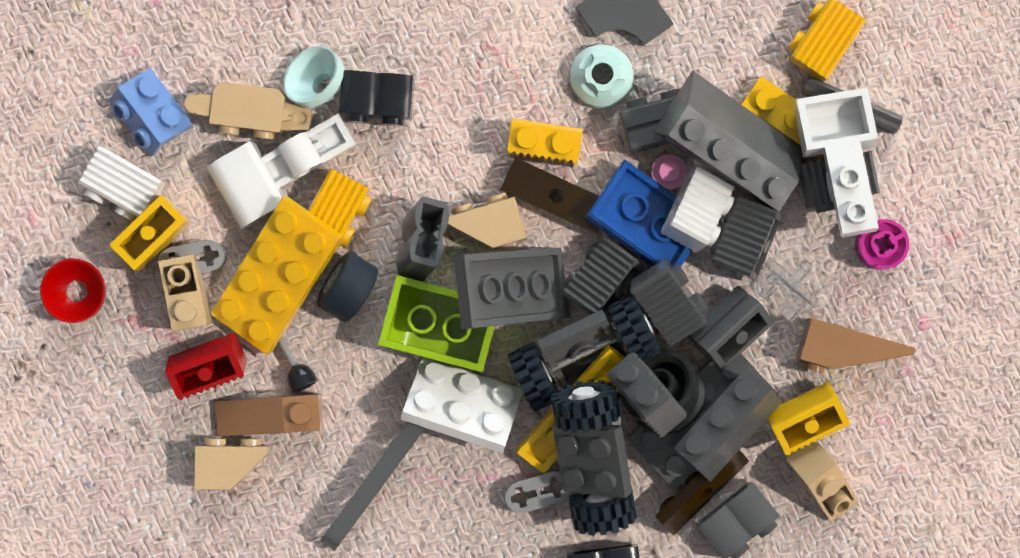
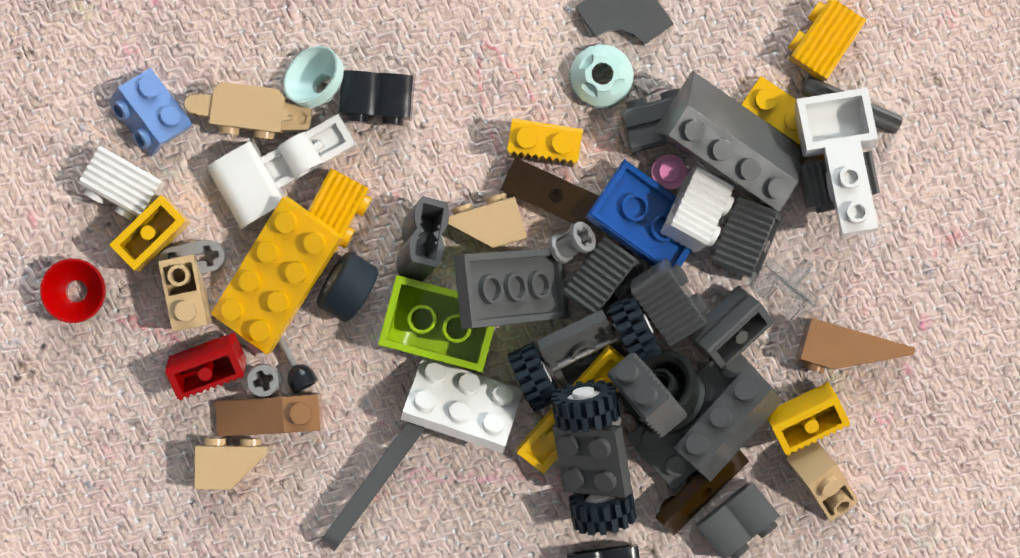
light grey beam [505,470,570,513] -> none
dark pink wheel [855,219,909,270] -> none
none -> light grey bush [247,364,283,397]
none -> light grey bush [548,221,596,264]

